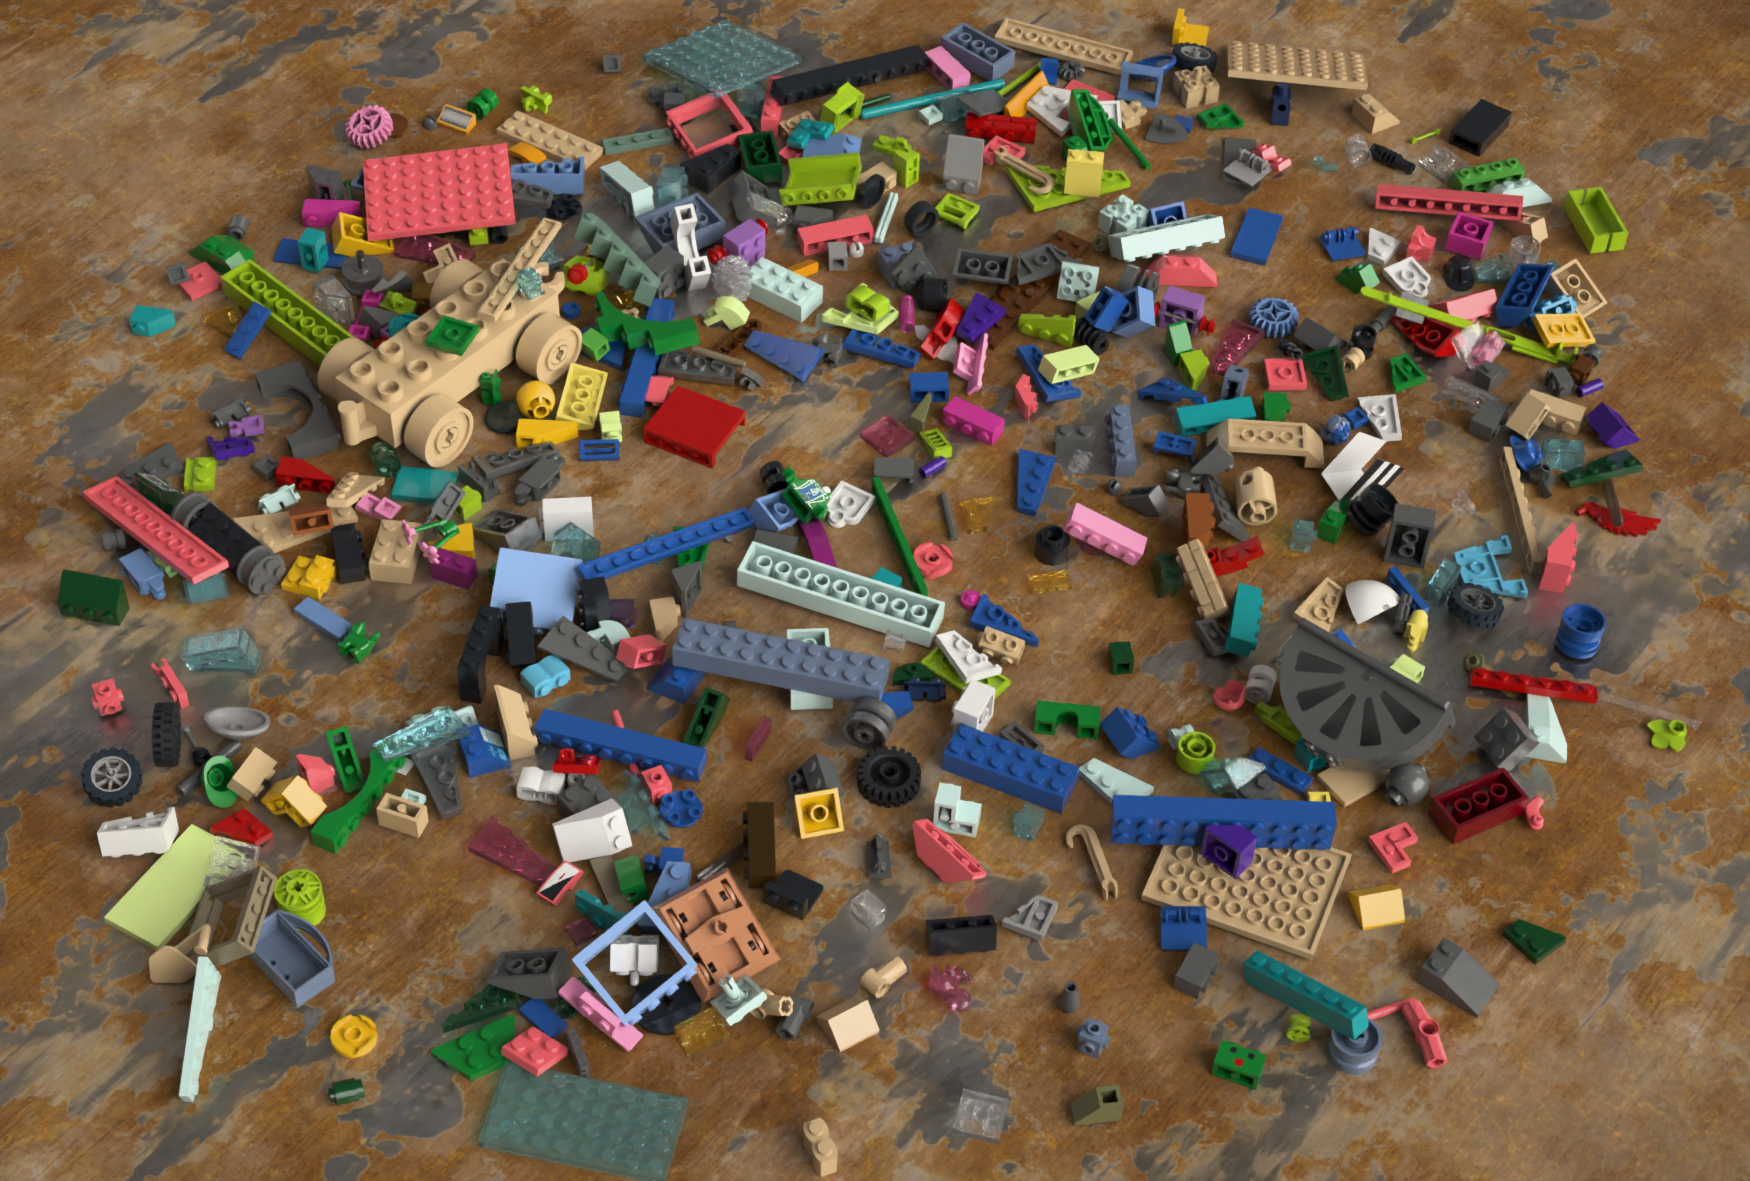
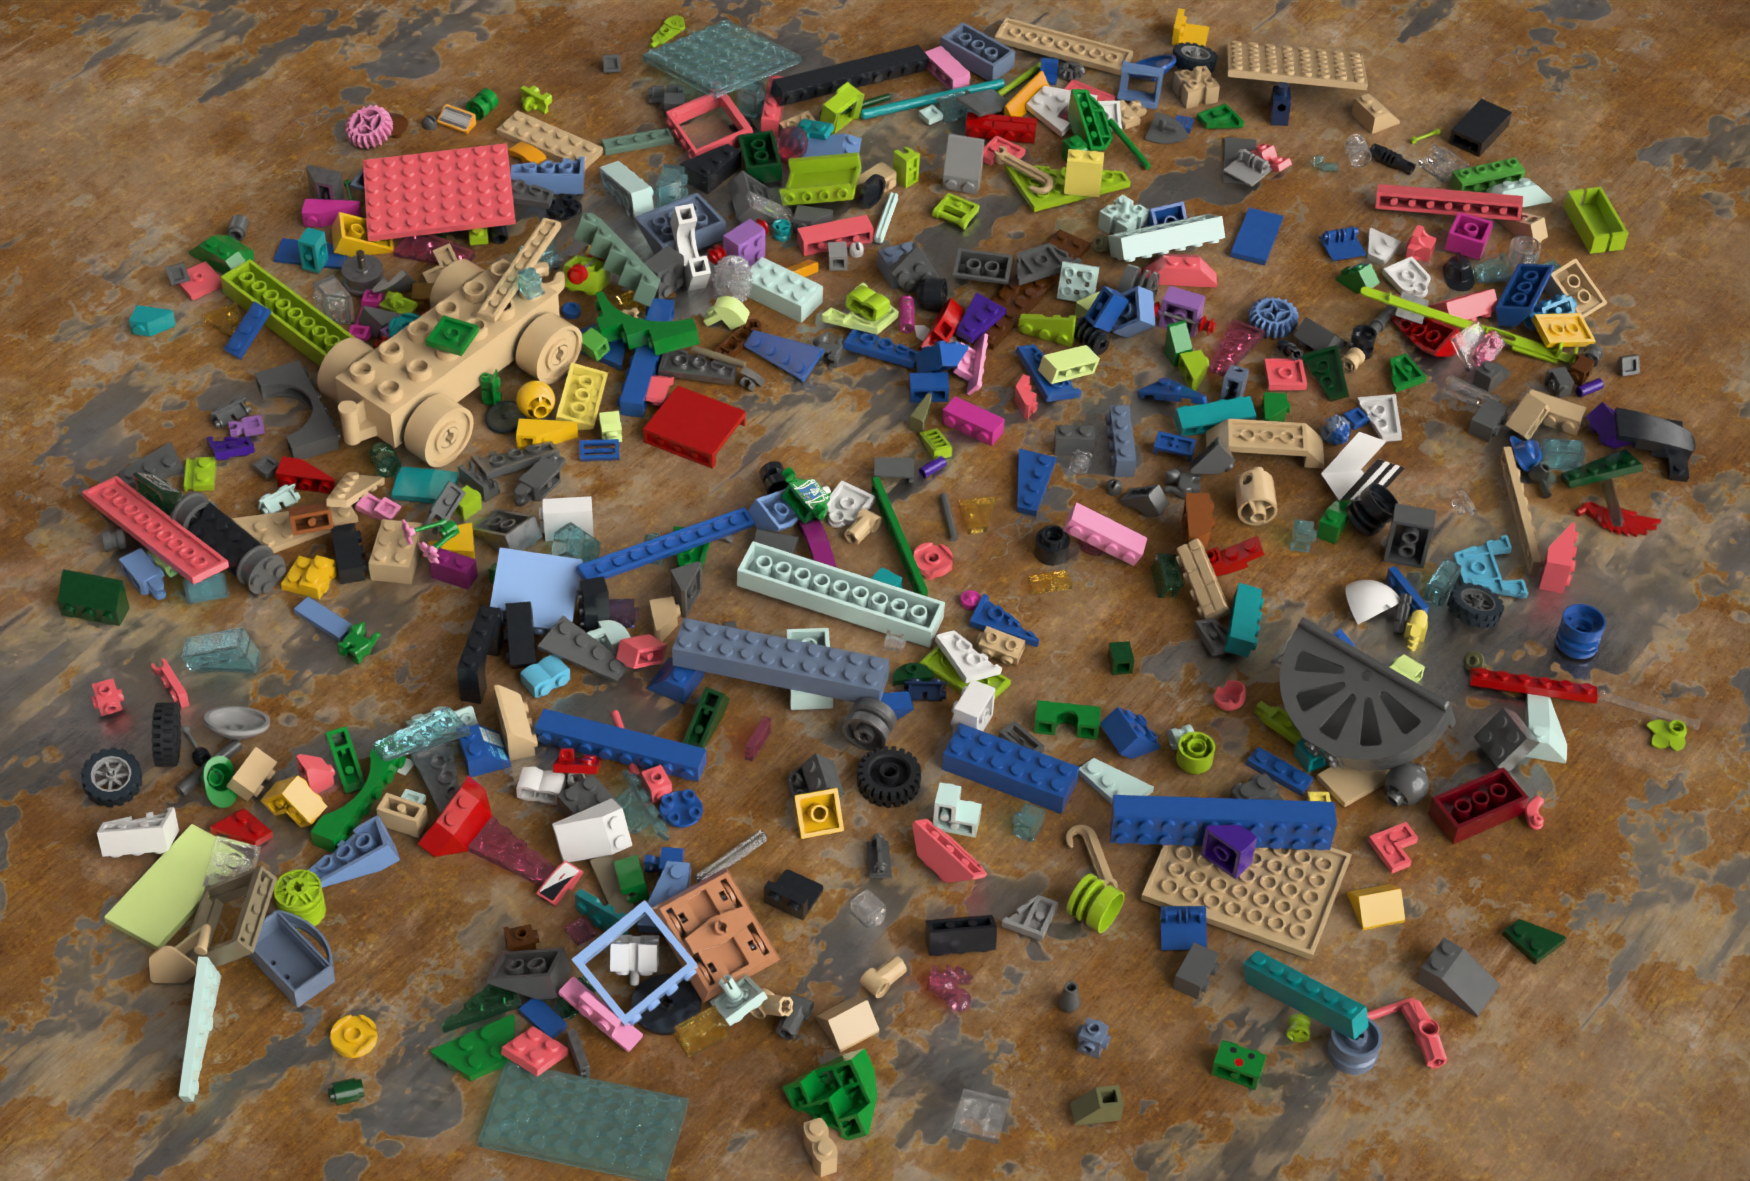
dark brown brick [743,802,776,888] -> none
clear pink tile [860,415,915,458] -> none
lime hinge [873,135,912,156] -> none
black tyre [904,201,939,237] -> none
clear light blue slope [1200,756,1266,794] -> none
dark grey wing [1201,474,1250,542] -> none
white wheel [1245,665,1277,704] -> none
tan wing [1292,577,1343,632] -> none
none -> medium blue wedge [308,815,400,888]
none -> red wedge [417,776,493,858]
none -> reddish brown brick [504,924,540,951]
none -> lime piece [648,15,685,48]
none -> teal wheel [773,219,791,242]
none -> clear pink tile [776,126,808,161]
none -> green brick [783,1048,877,1141]
none -> tan piece [844,508,882,545]
none -> blue slope [915,341,969,373]
none -> lime wheel [1066,873,1125,933]
none -> black slope [1614,407,1696,482]
none -> tile [1617,354,1640,376]

